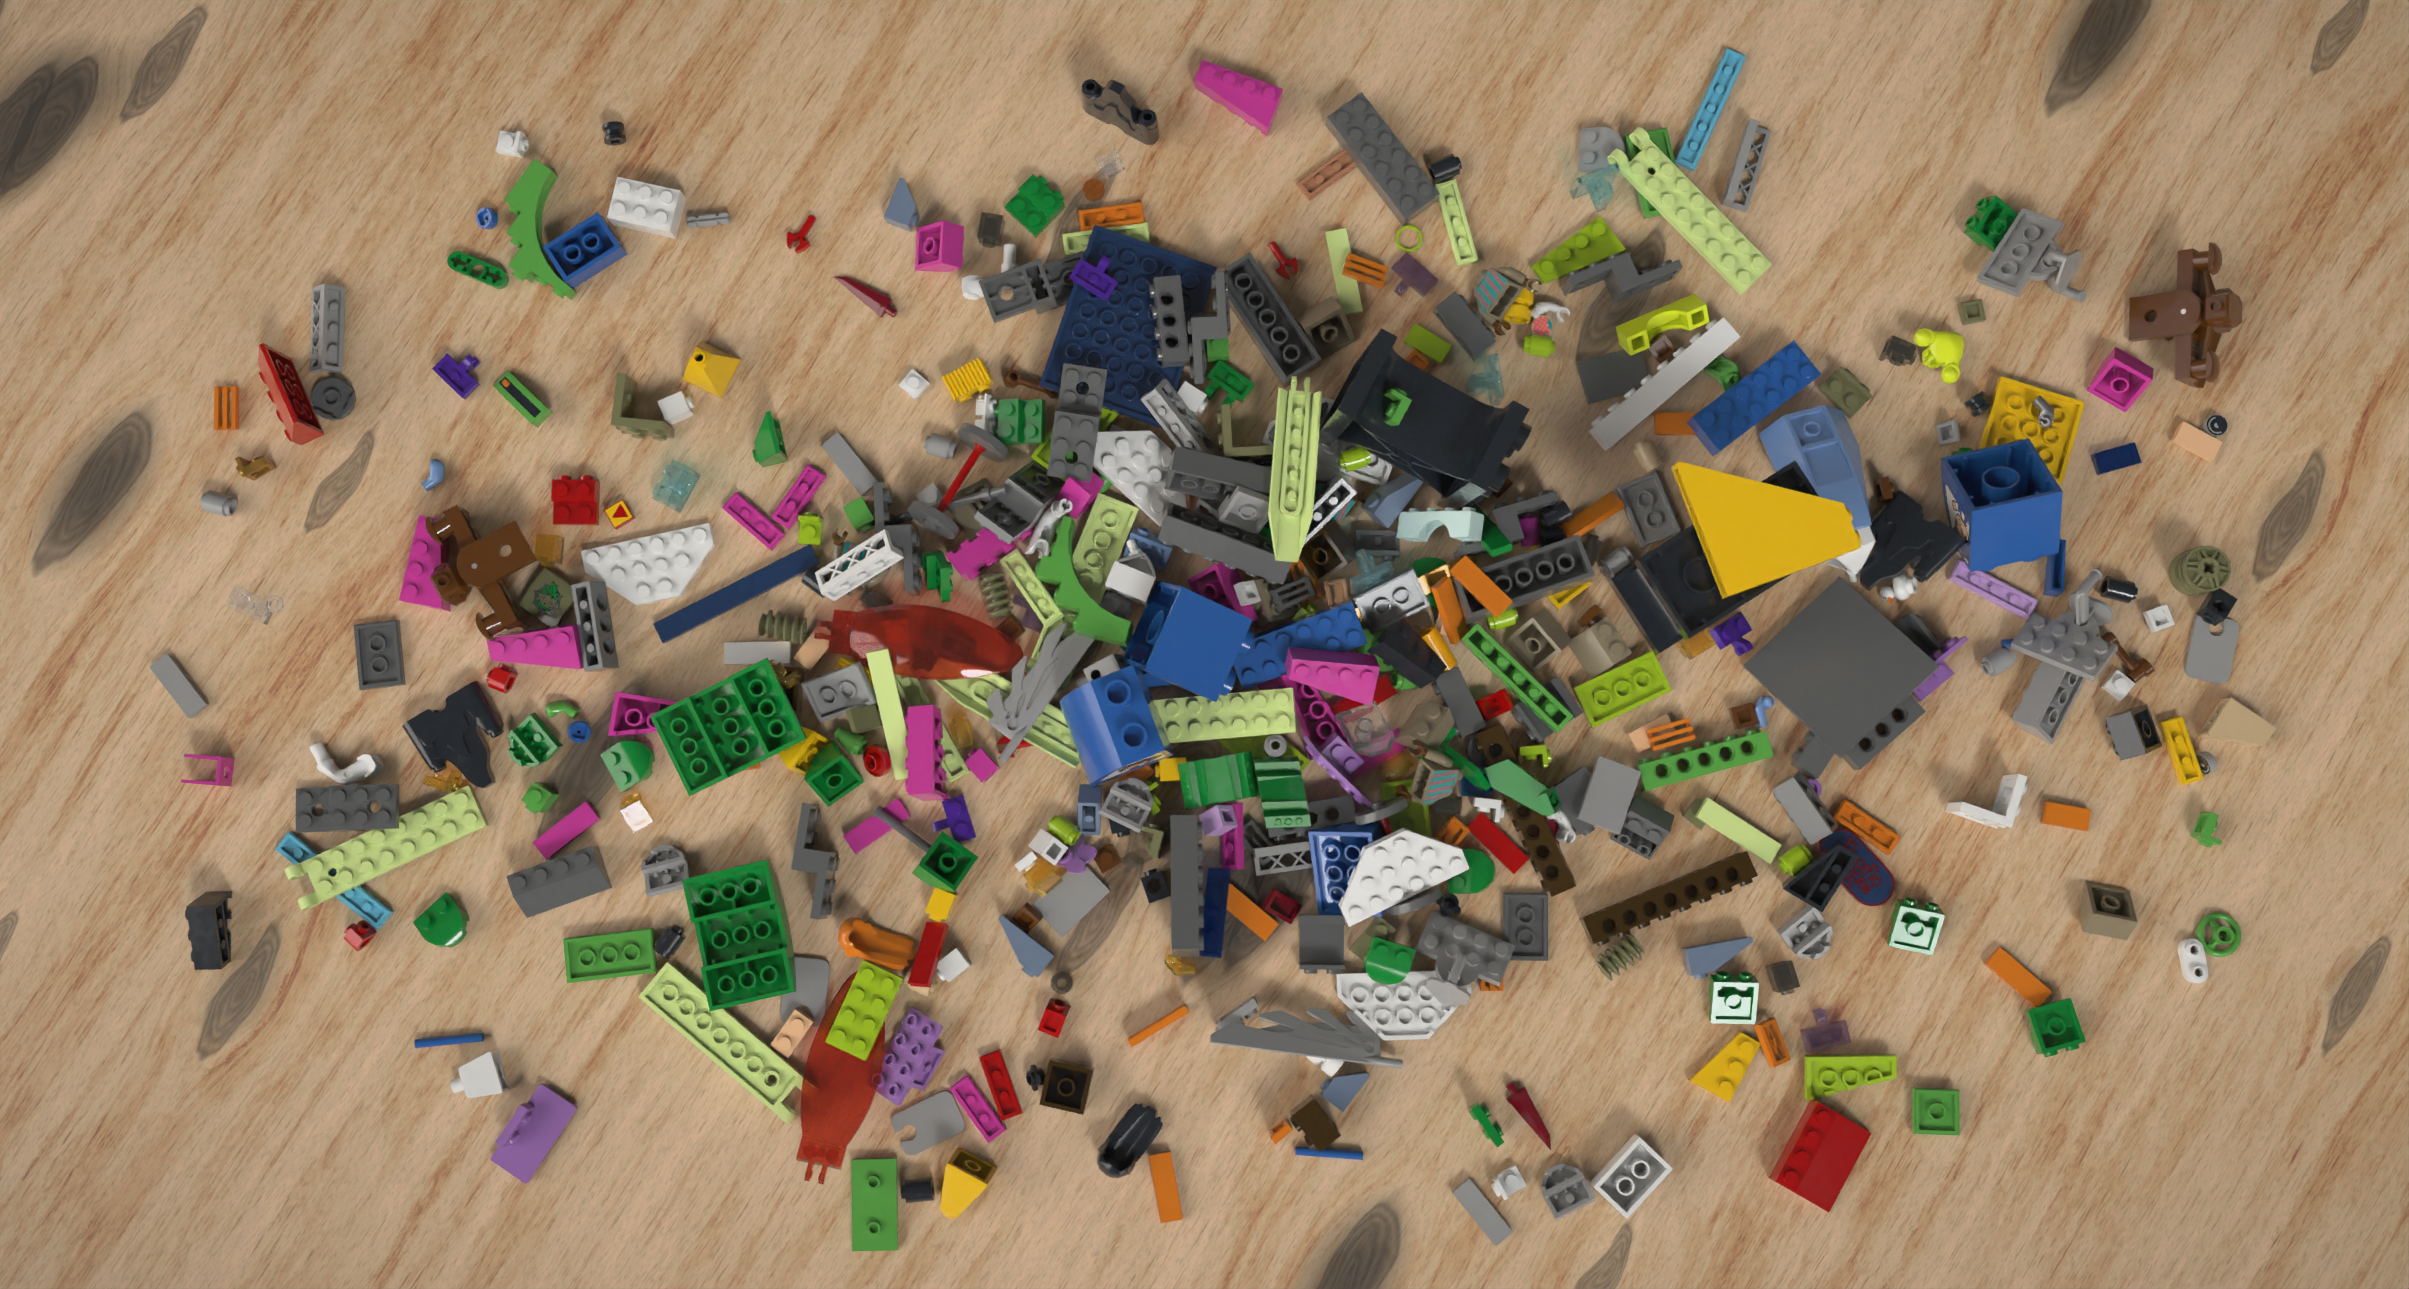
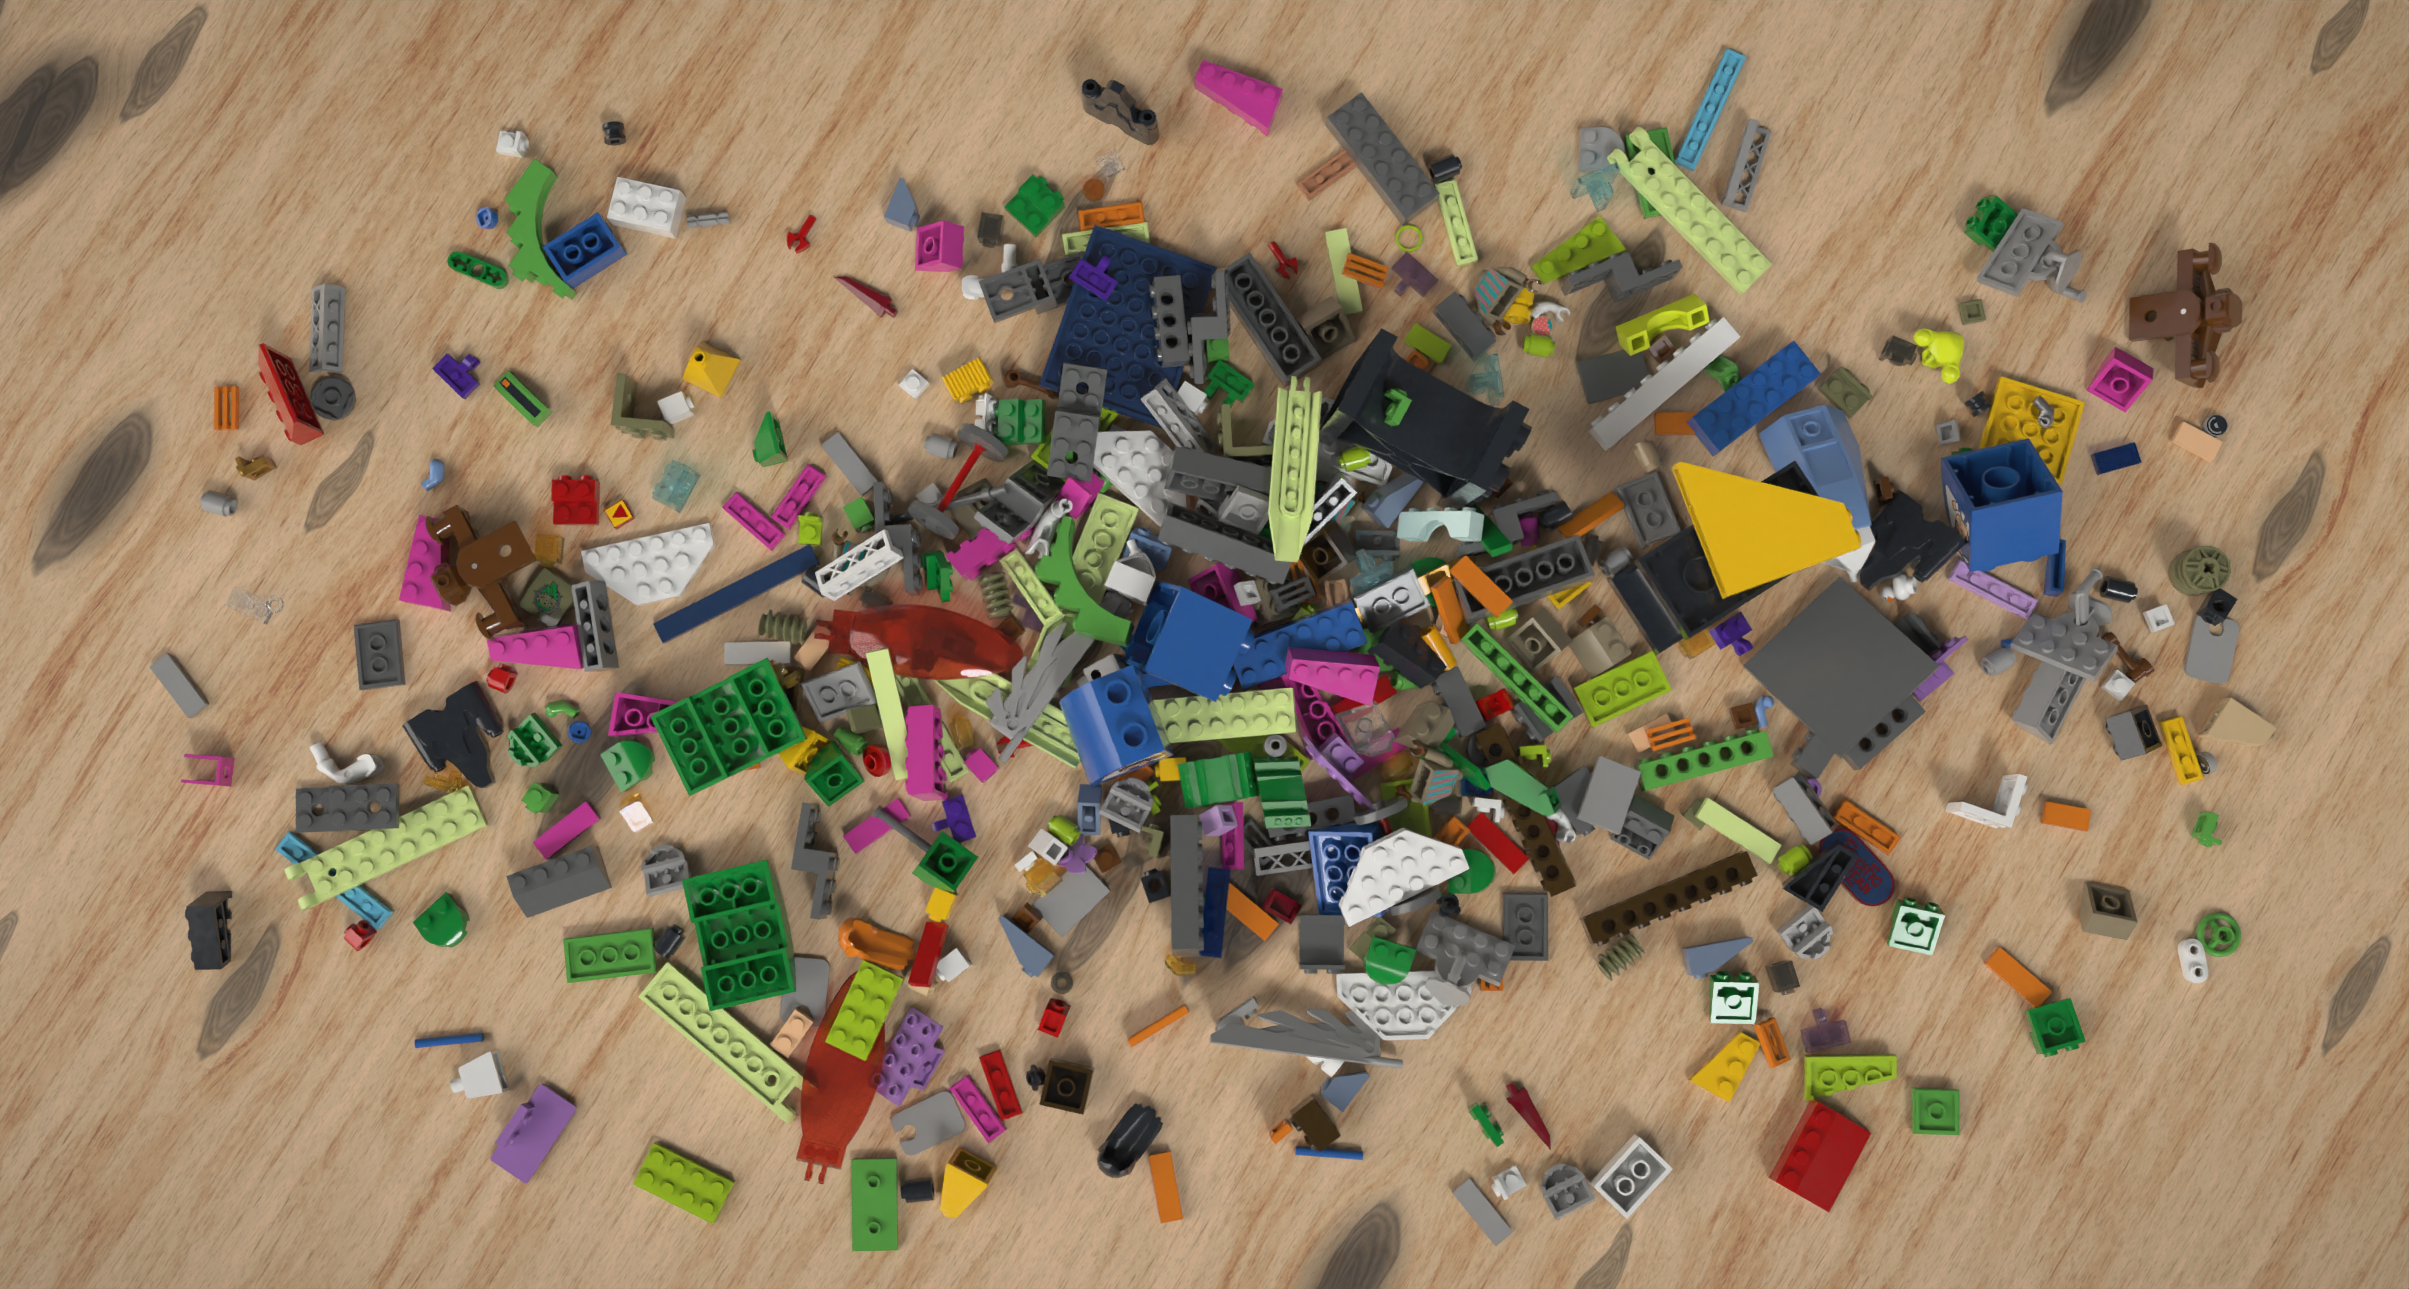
black tile [1540,529,1564,548] -> none
none -> lime plate [633,1142,735,1224]

